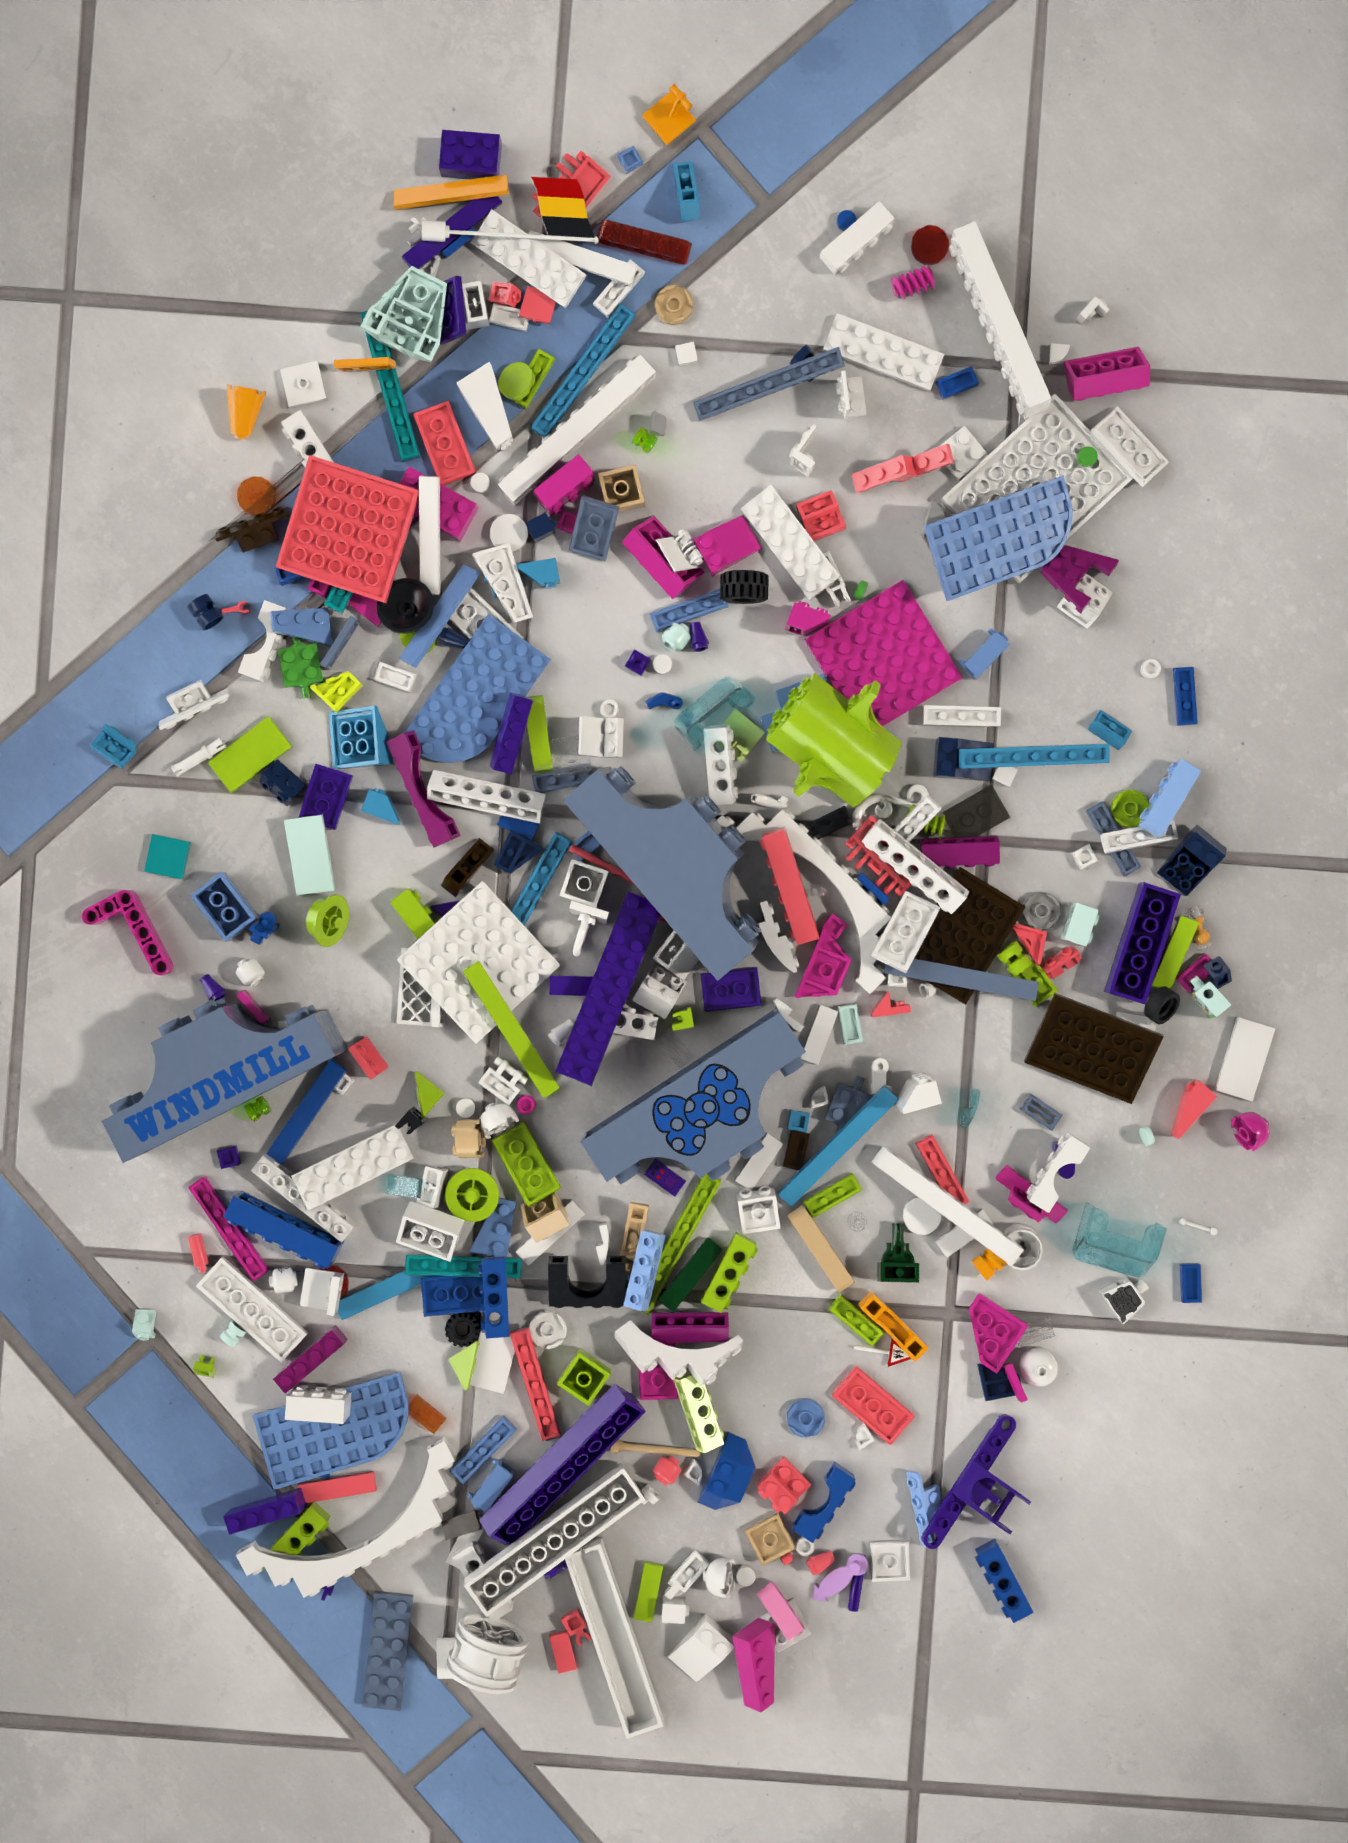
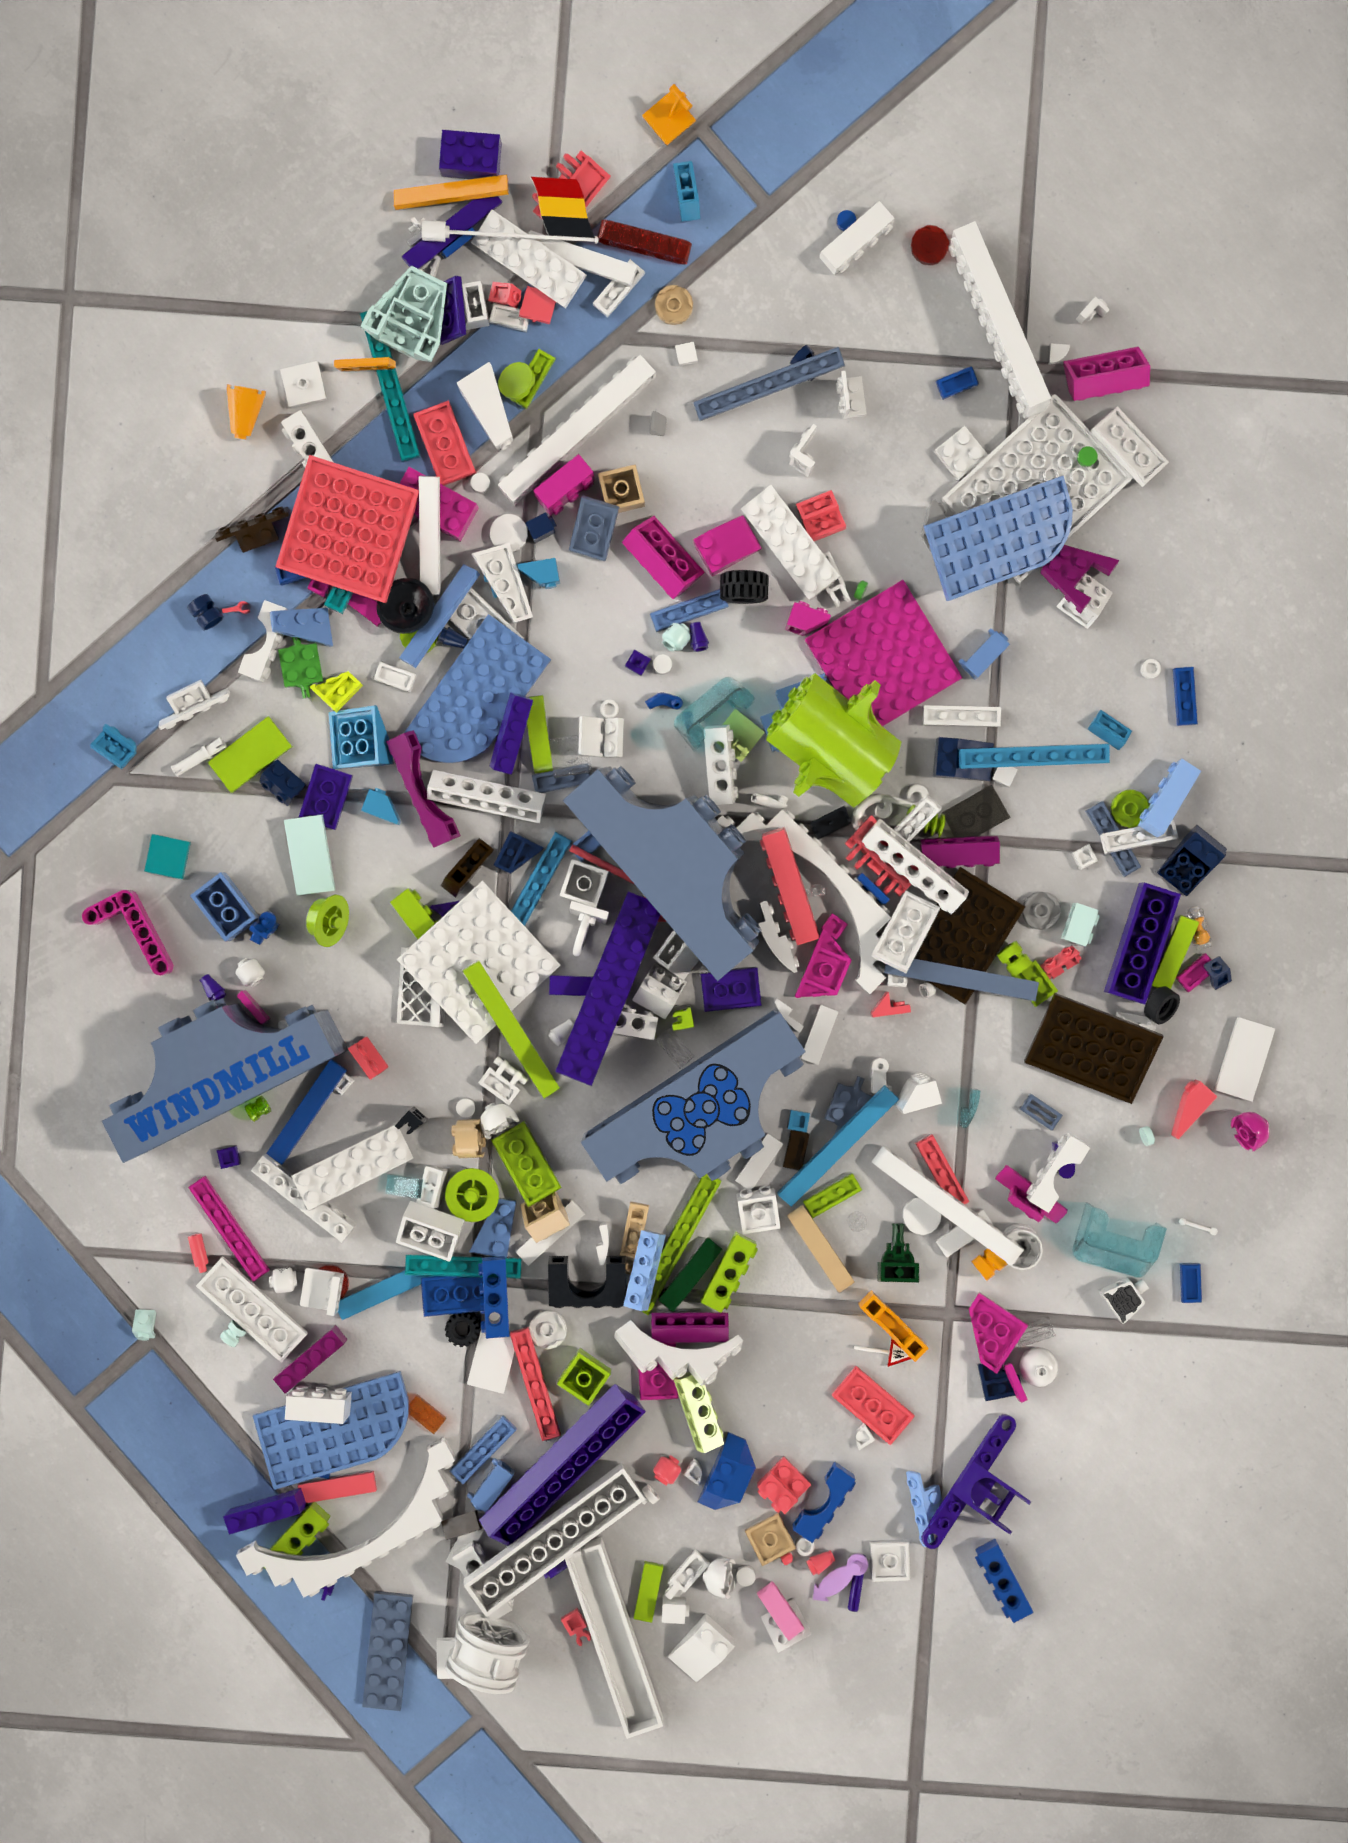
lime tile [193,1355,216,1378] -> none
blue brick [223,1191,344,1269] -> none
clear orange tile [237,476,276,515] -> none
sand blue tile [320,616,359,670] -> none
lime tile [414,1071,444,1119] -> none
lime tile [448,1341,480,1391] -> none
blue tile [497,815,540,841] -> none
dark pink tile [516,1095,536,1114] -> none
dark azure tile [530,303,636,438] -> none
coral tile [549,1630,578,1674] -> none
dark pink tile [557,510,577,534] -> none
tan piece [610,1439,702,1457] -> none
medium blue tile [617,145,643,174] -> none
clear neon green wheel [632,427,658,454] -> none
dark purple tile [644,1158,686,1196] -> none
white hinge [656,529,703,572] -> none
dark pink wedge [732,1618,775,1712] -> none
medium blue tile [787,1398,825,1438] -> none
white tile [810,1085,830,1109] -> none
white plate [823,313,944,392] -> none
lime tile [828,1294,885,1347] -> none
light aqua tile [838,1004,863,1045] -> none
coral bracket [852,444,954,493] -> none
dark pink piece [891,266,934,300] -> none
coral tile [1012,923,1047,966] -> none
light aqua torso [1188,976,1231,1018] -> none

